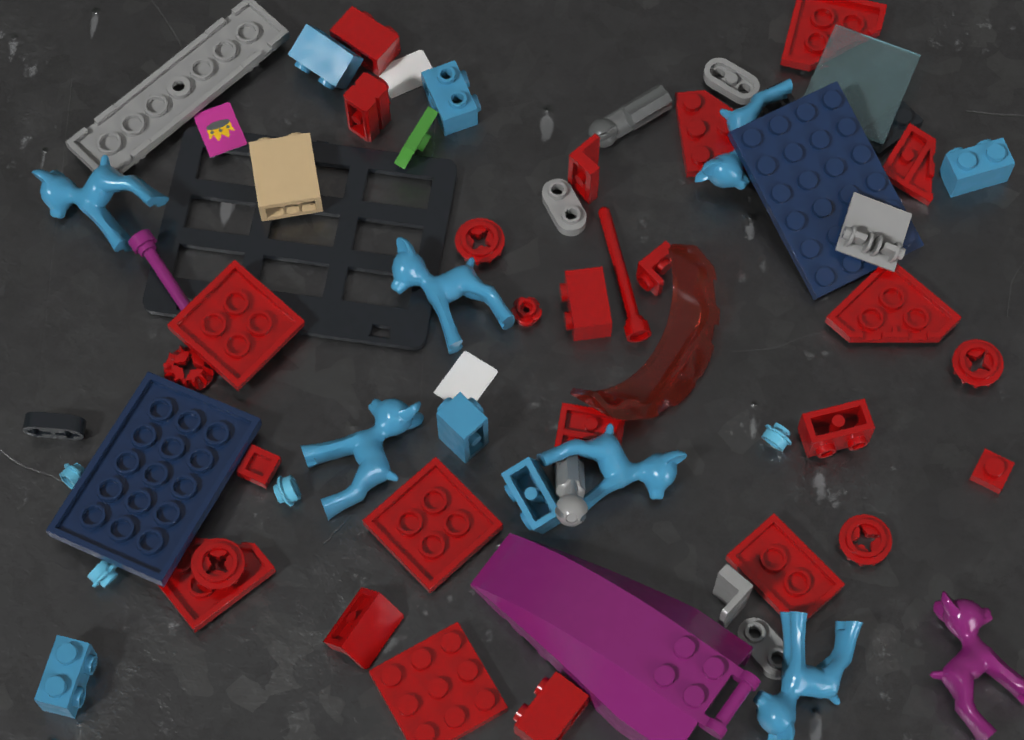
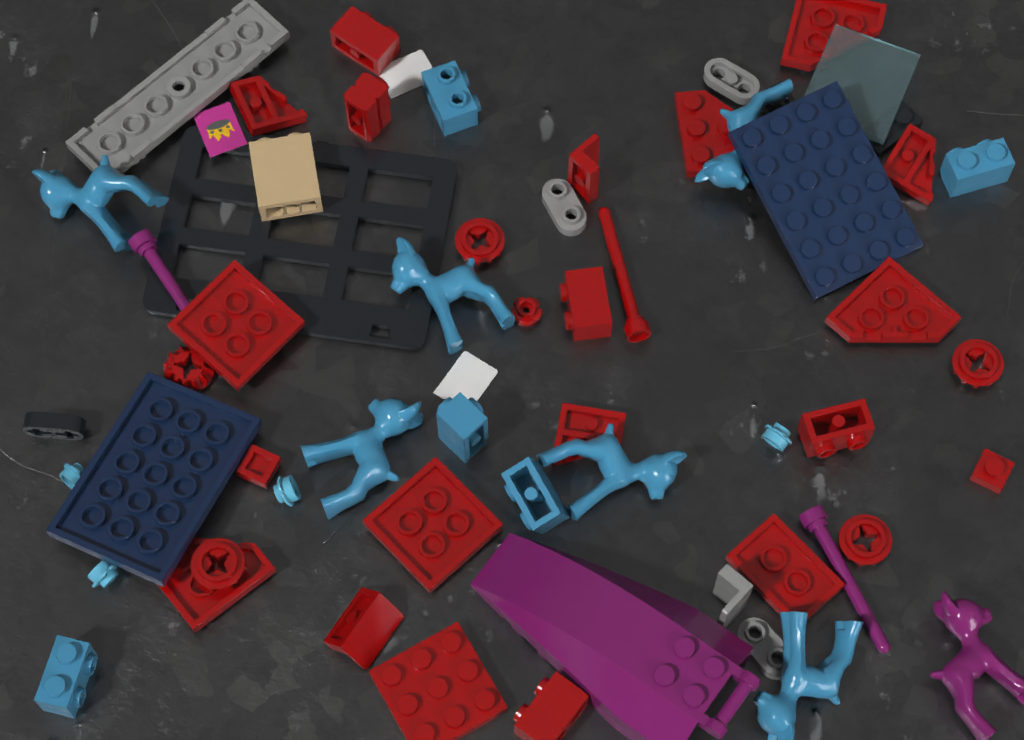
dark azure brick [288,23,364,90] -> none
bright green plate [394,106,439,169] -> none
light grey piece [554,455,588,526] -> none
clear red windscreen [570,244,720,420] -> none
dark grey piece [588,84,673,148] -> none
red bracket [636,241,674,297] -> none
light grey hinge [835,192,912,272] -> none
none -> red wing [230,75,307,136]
none -> magenta piece [799,505,891,654]

